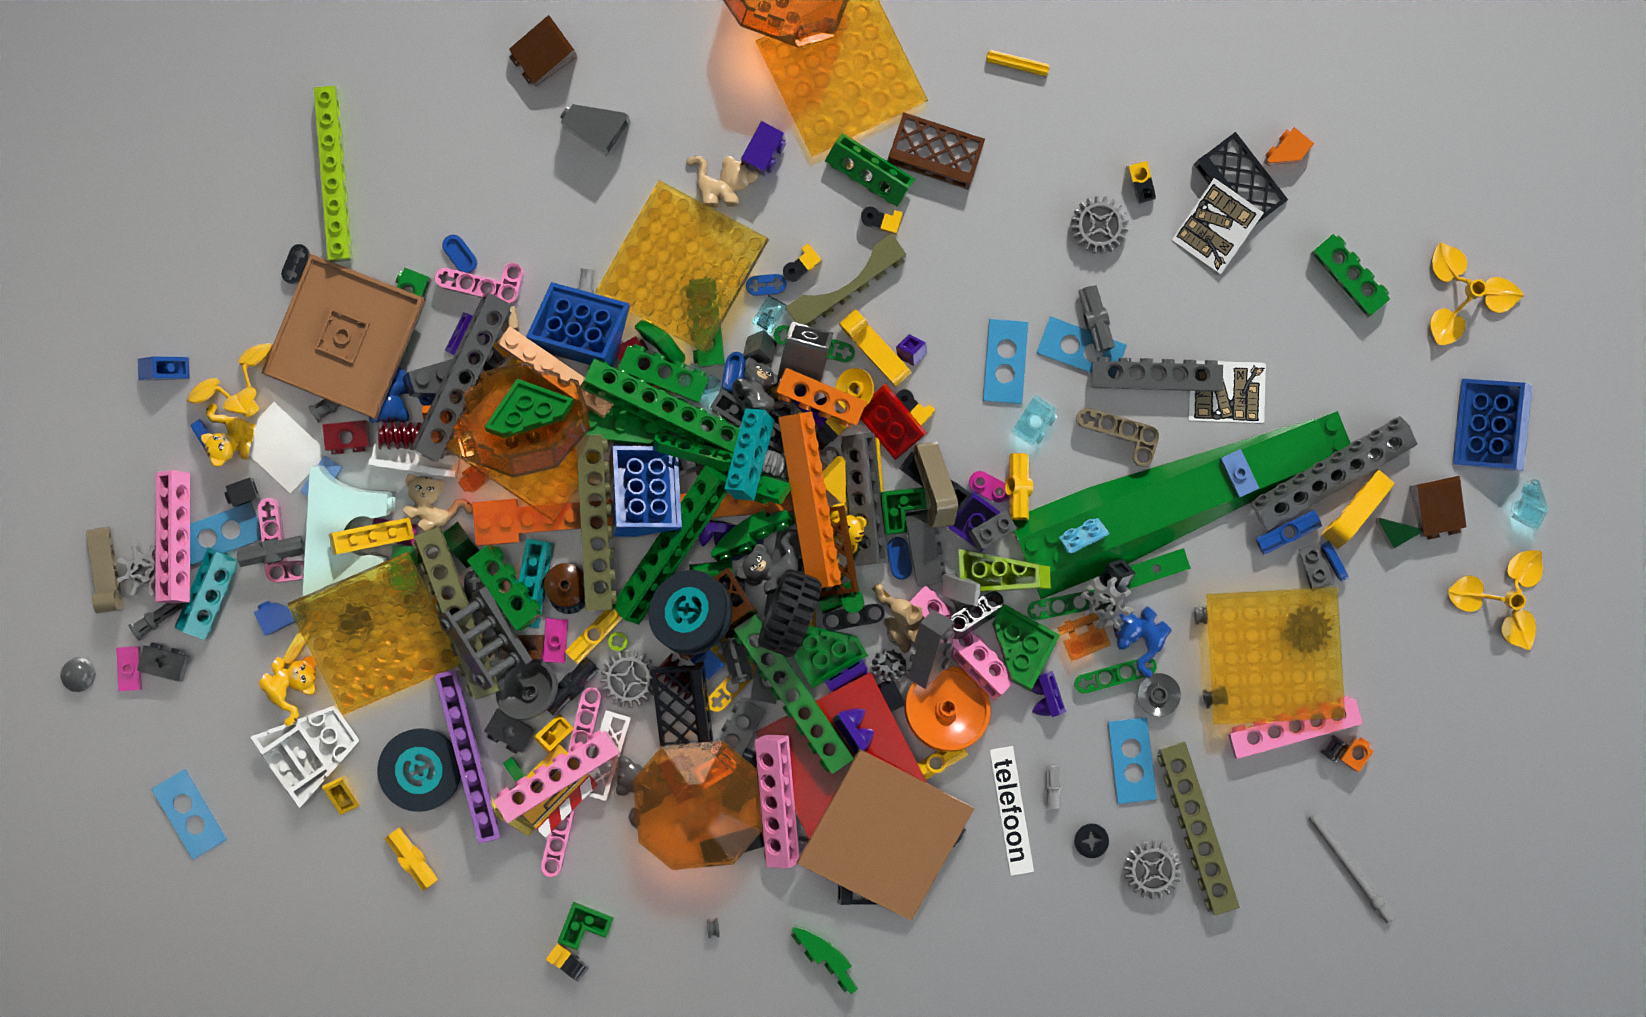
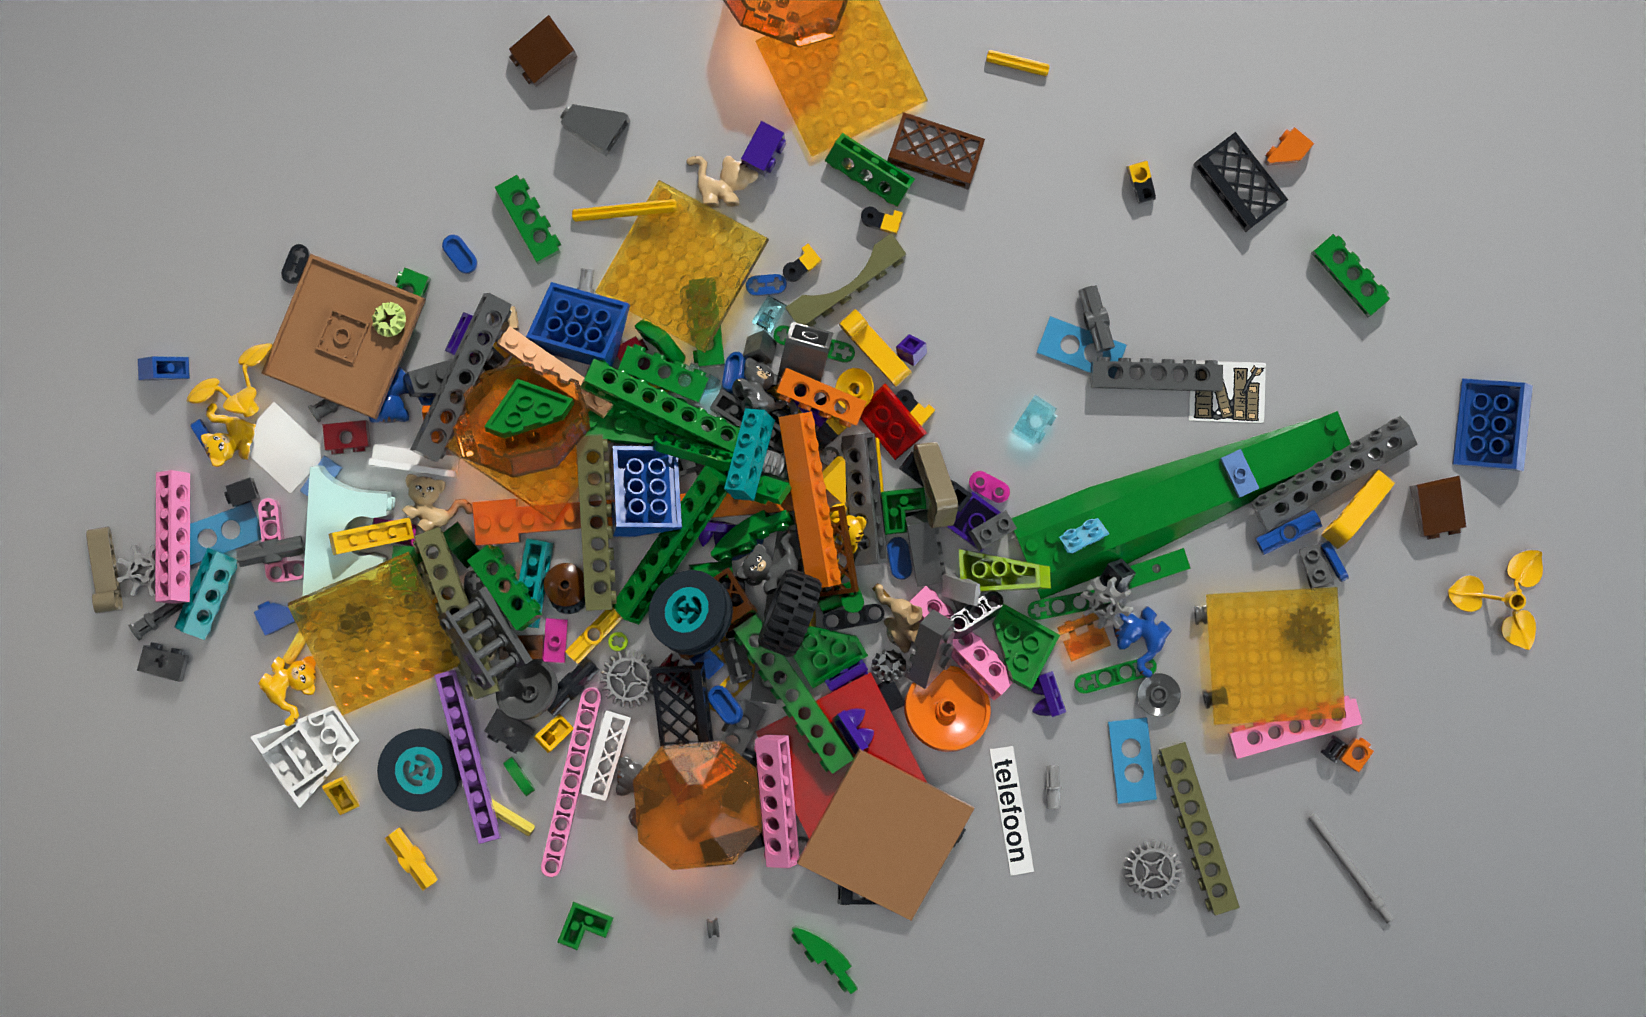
dark grey hair [60,657,95,692] -> none
dark pink plate [116,646,142,691] -> none
dark azure piece [152,769,227,860] -> none
lime brick [314,86,353,262] -> none
dark red piece [378,422,422,450] -> none
bright pink beam [435,263,524,304] -> none
clear orange brick [458,460,493,493] -> none
bright pink brick [494,730,620,823] -> none
sticker [514,744,598,837] -> none
leg [545,943,589,982] -> none
yellow piece [917,749,968,779] -> none
dark azure piece [983,319,1028,404] -> none
yellow piece [1005,453,1033,520] -> none
light grey gear [1070,196,1129,254] -> none
black gear [1074,823,1109,858] -> none
dark tan beam [1076,408,1159,467] -> none
sticker [1172,178,1264,274] -> none
dark green slope [1375,518,1422,549] -> none
yellow plant [1430,242,1524,345] -> none
clear light blue slope [1511,479,1548,530] -> none
none -> yellowish green gear [371,302,406,337]
none -> green brick [495,175,561,265]
none -> yellow axle [572,199,677,222]
none -> blue tile [708,685,743,725]

